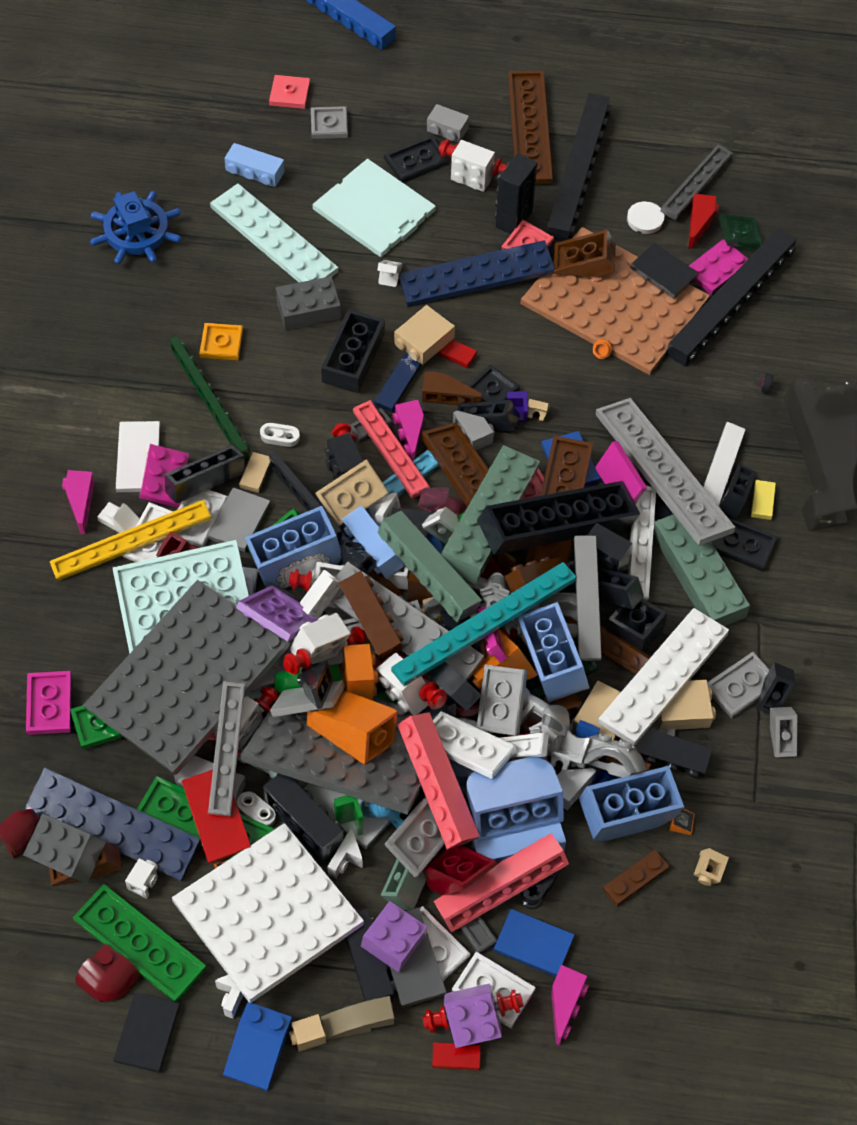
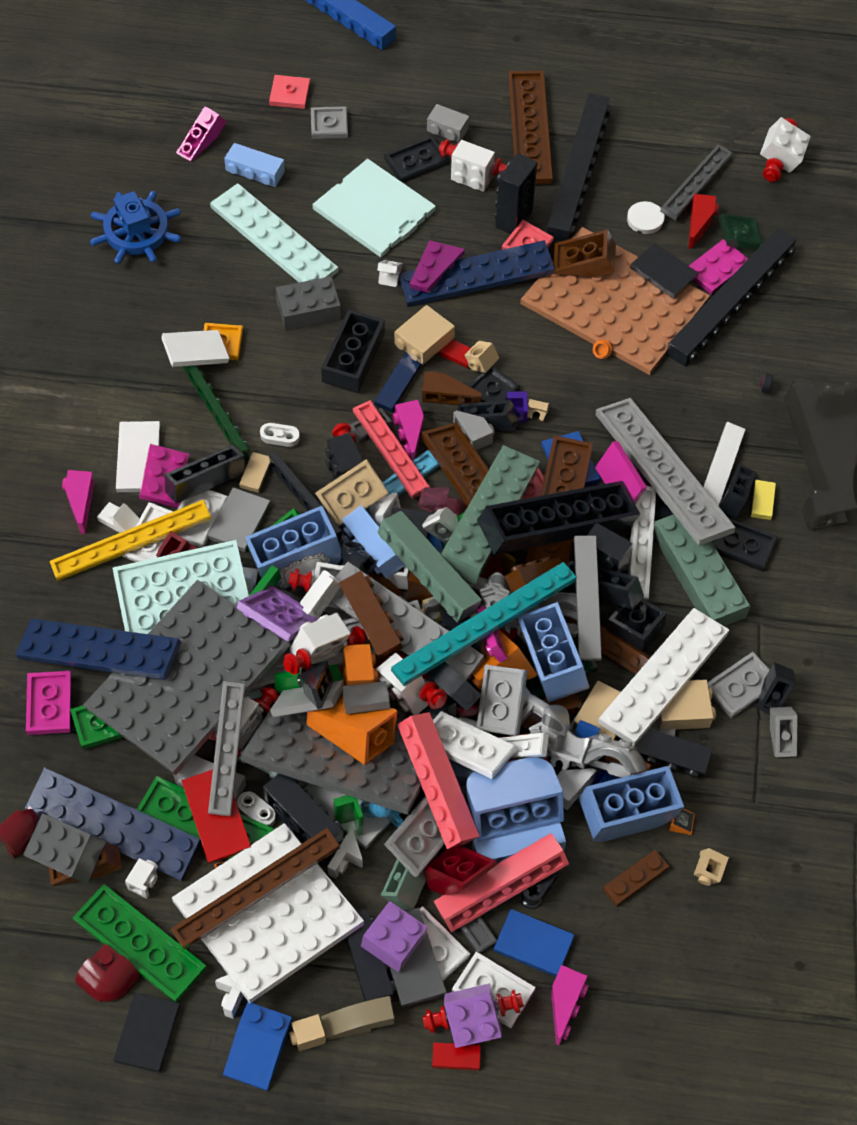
none -> dark blue plate [15,619,181,680]
none -> white tile [162,330,229,367]
none -> reddish brown plate [171,828,340,950]
none -> dark pink slope [176,107,227,162]
none -> green tile [249,565,281,596]
none -> dark grey tile [342,681,390,714]
none -> magenta wing [410,240,465,293]
none -> tan brick [465,341,499,373]
none -> white brick [760,117,811,182]

